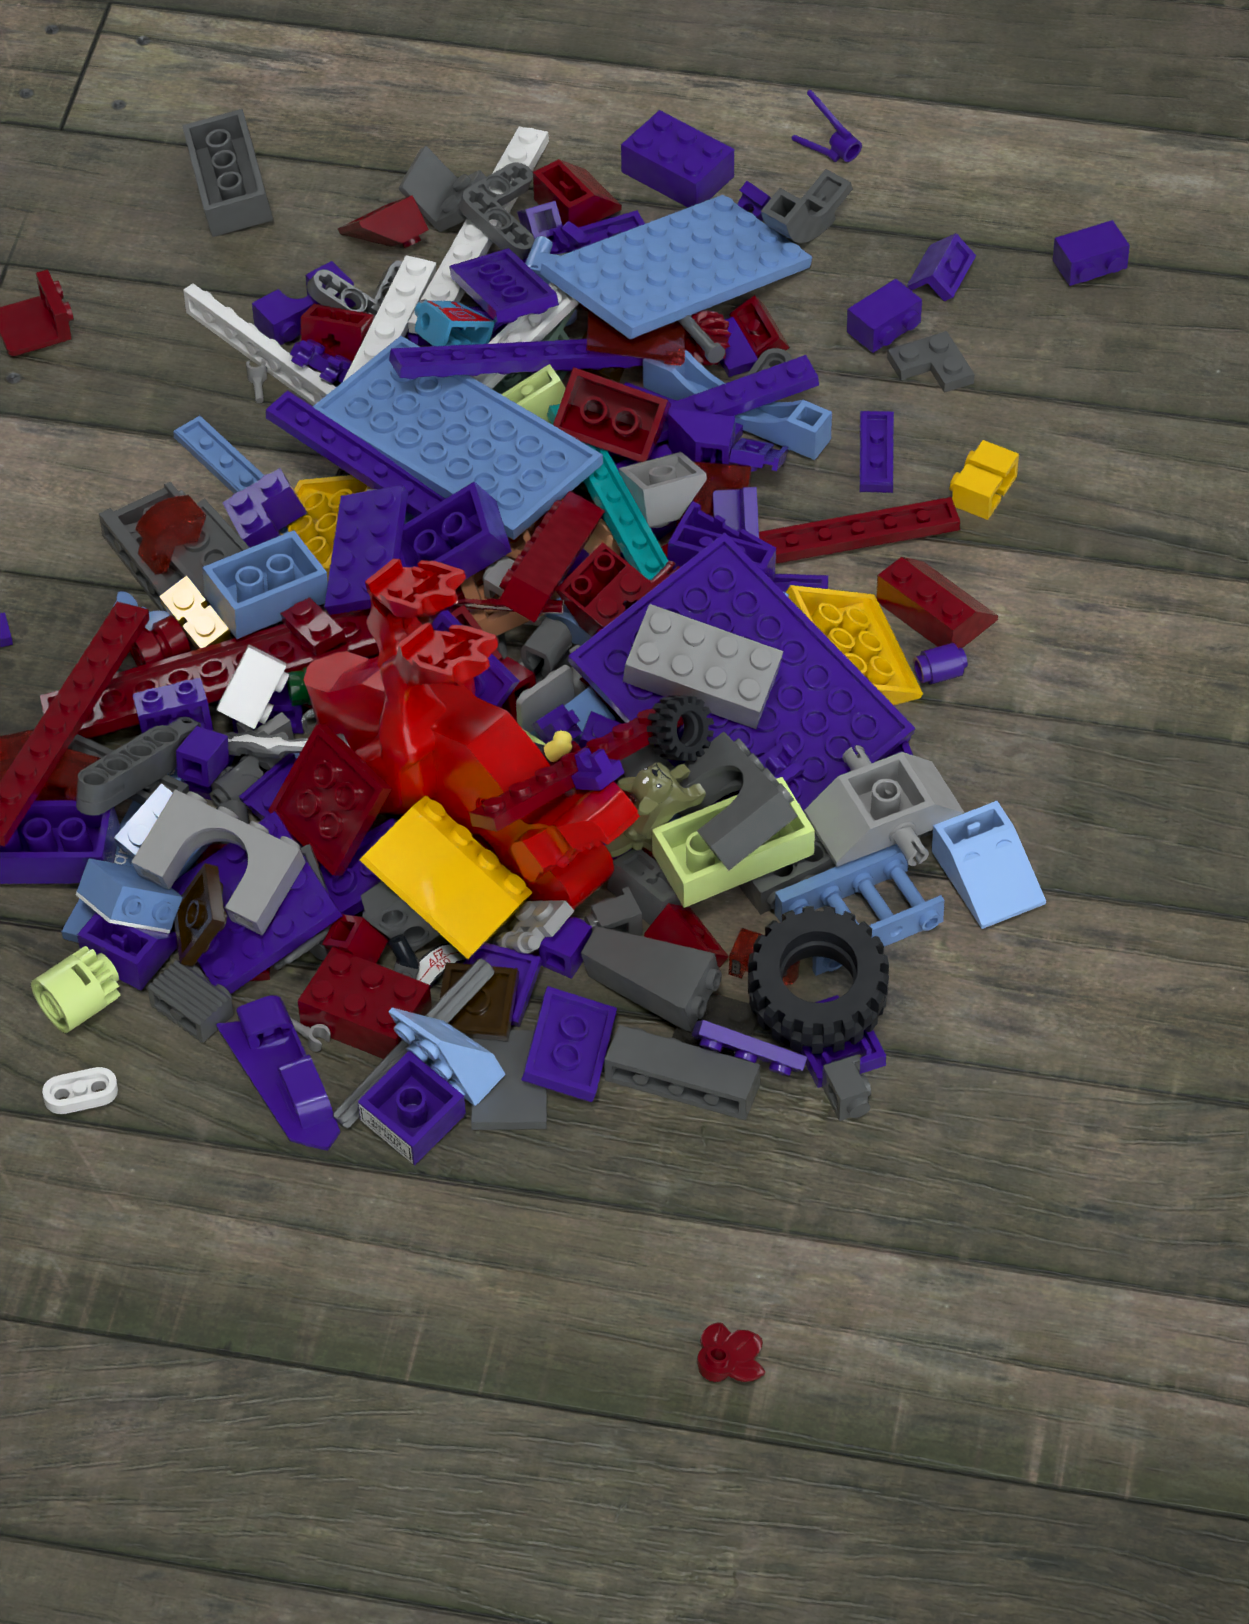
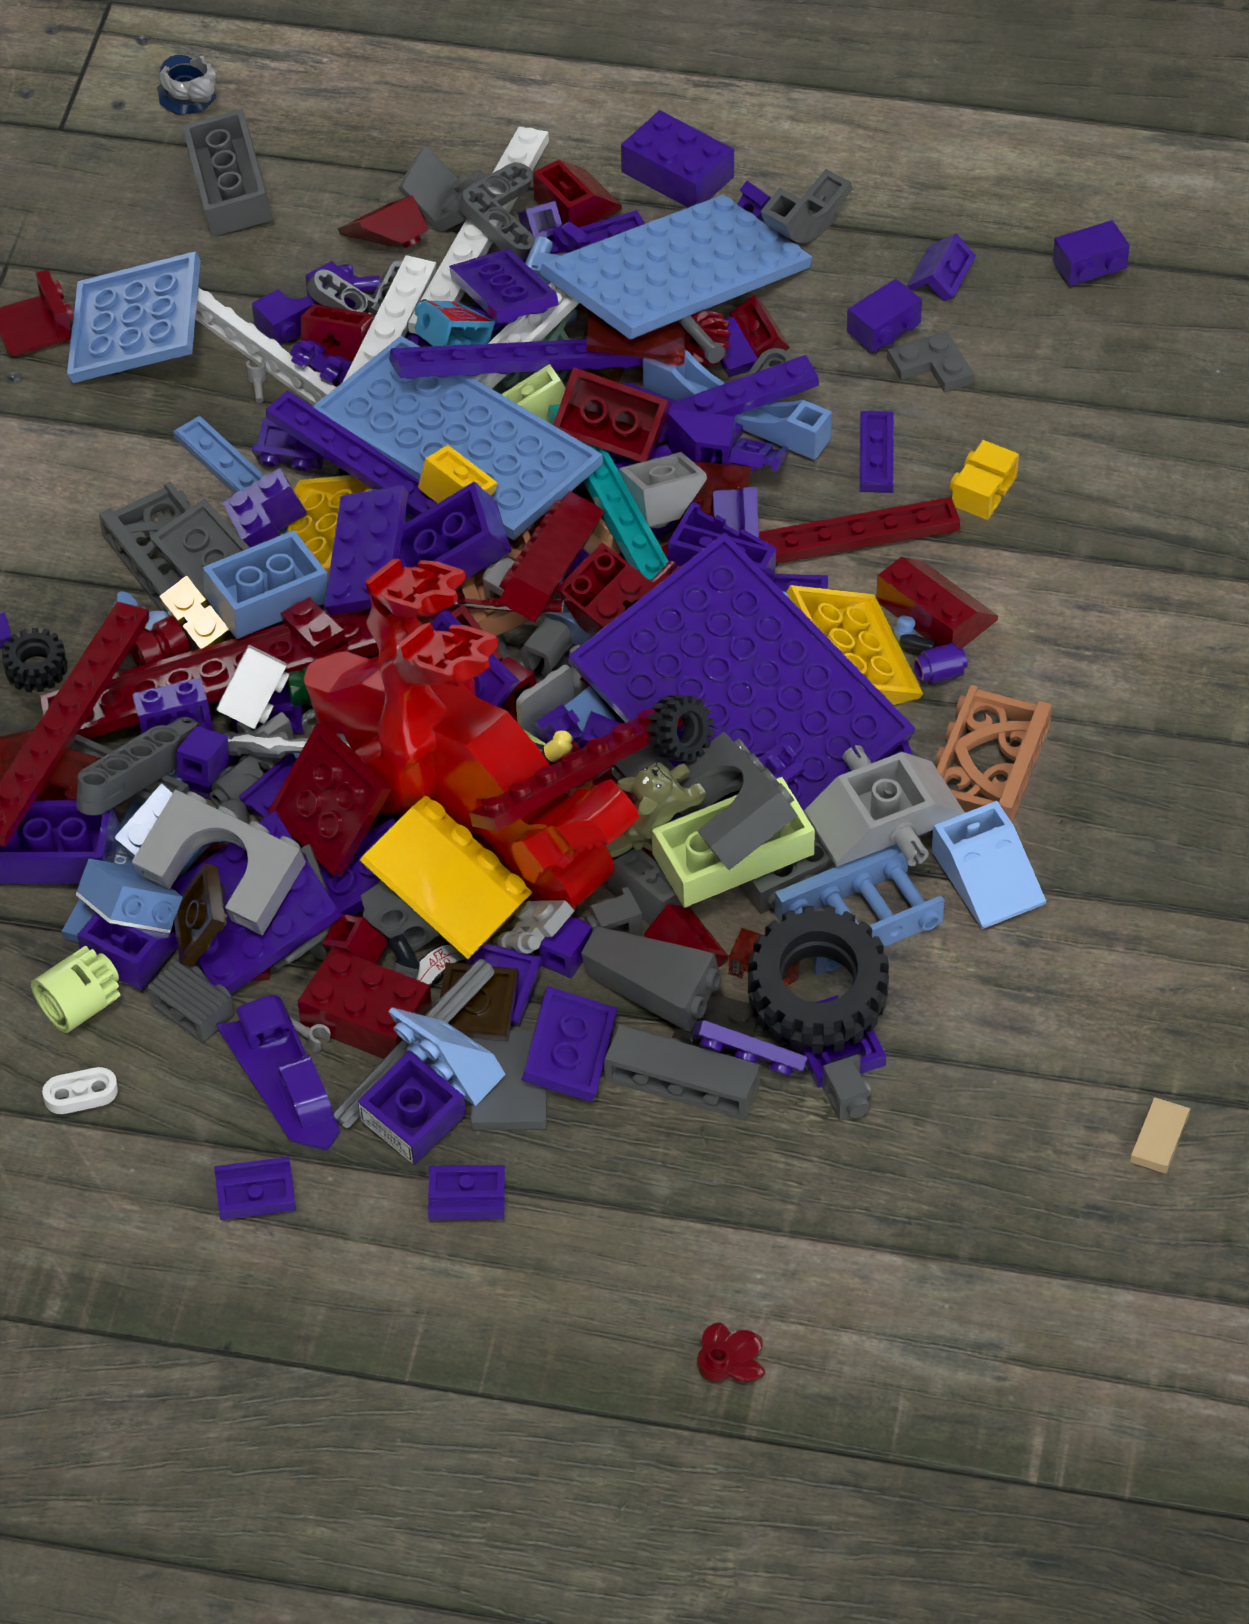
clear red brick [135,495,207,575] -> none
dark purple tile [571,748,625,791] -> none
light grey brick [623,604,783,729] -> none
dark purple plant [792,90,862,162] -> none
none -> black tyre [2,628,67,693]
none -> medium blue plate [67,251,201,383]
none -> piece [157,55,216,114]
none -> dark purple plate [214,1157,296,1220]
none -> dark purple bracket [252,419,324,472]
none -> dark purple arm [338,264,380,293]
none -> yellow panel [418,445,498,503]
none -> dark purple plate [428,1165,505,1220]
none -> arm [894,616,936,654]
none -> nougat fence [935,685,1052,823]
none -> tan tile [1130,1097,1190,1174]

